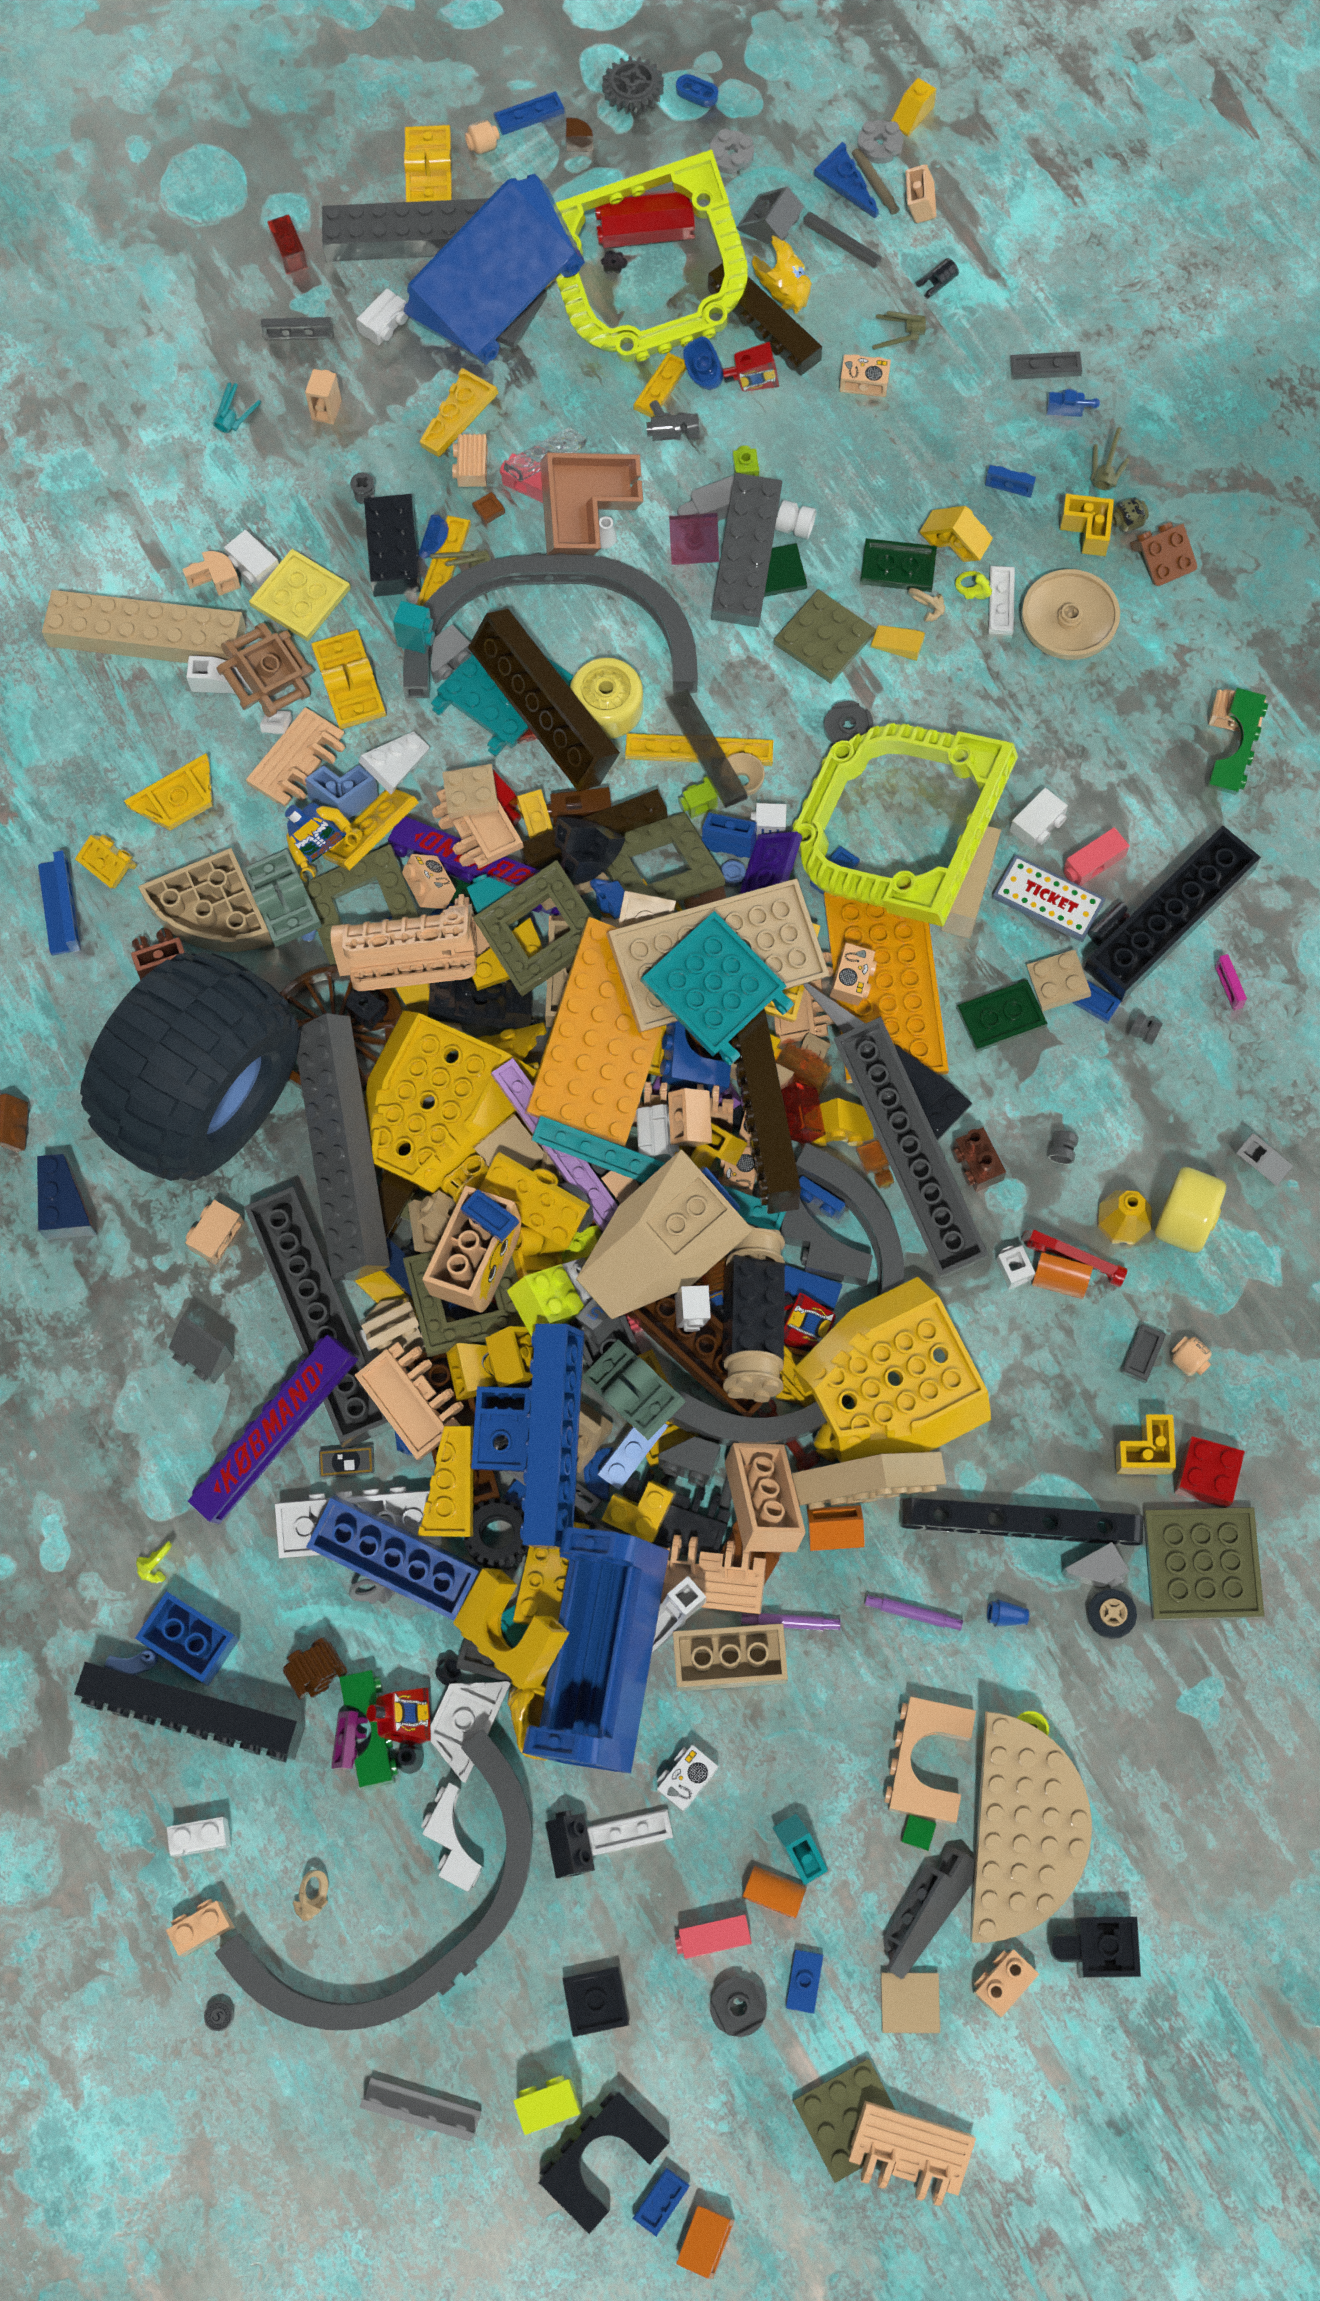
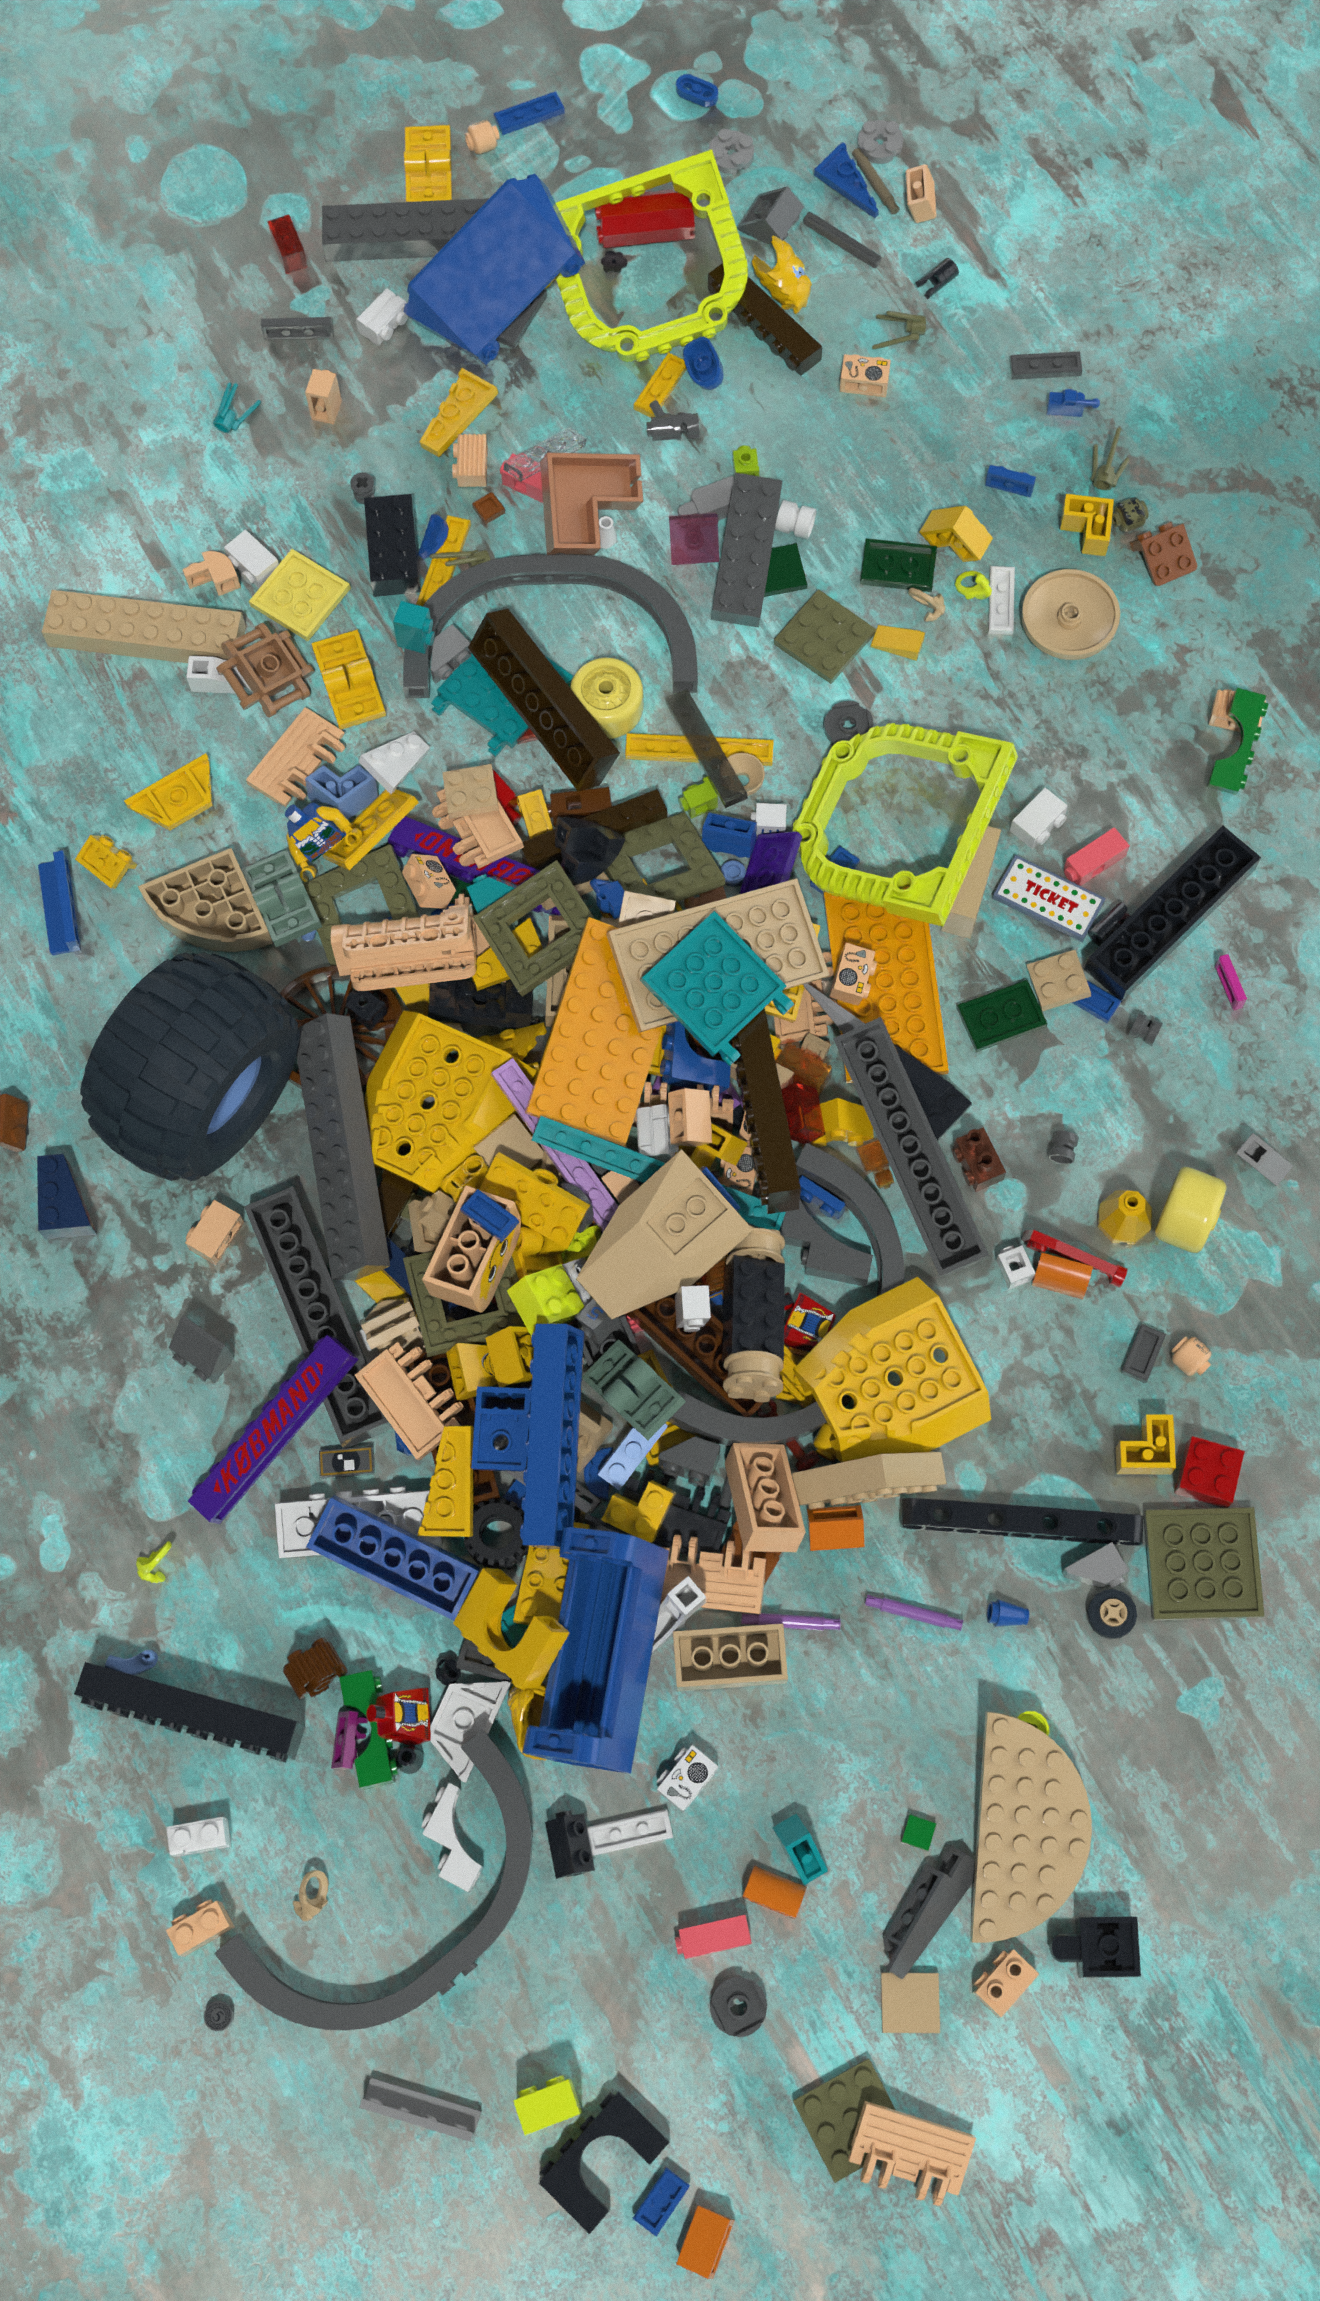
copper brick [131,928,185,980] -> none
blue brick [135,1591,239,1686] -> none
white plate [260,711,292,734] -> none
light grey piece [349,1579,395,1604] -> none
black plate [562,1967,629,2037] -> none
reddish brown brick [566,118,594,152] -> none
dark grey gear [602,56,664,114] -> none
red torso [723,342,779,392] -> none
blue tile [785,1265,843,1311] -> none
blue plate [786,1950,824,2014] -> none
light nougat arch [884,1697,976,1825] -> none
yellow slope [891,78,936,137] -> none

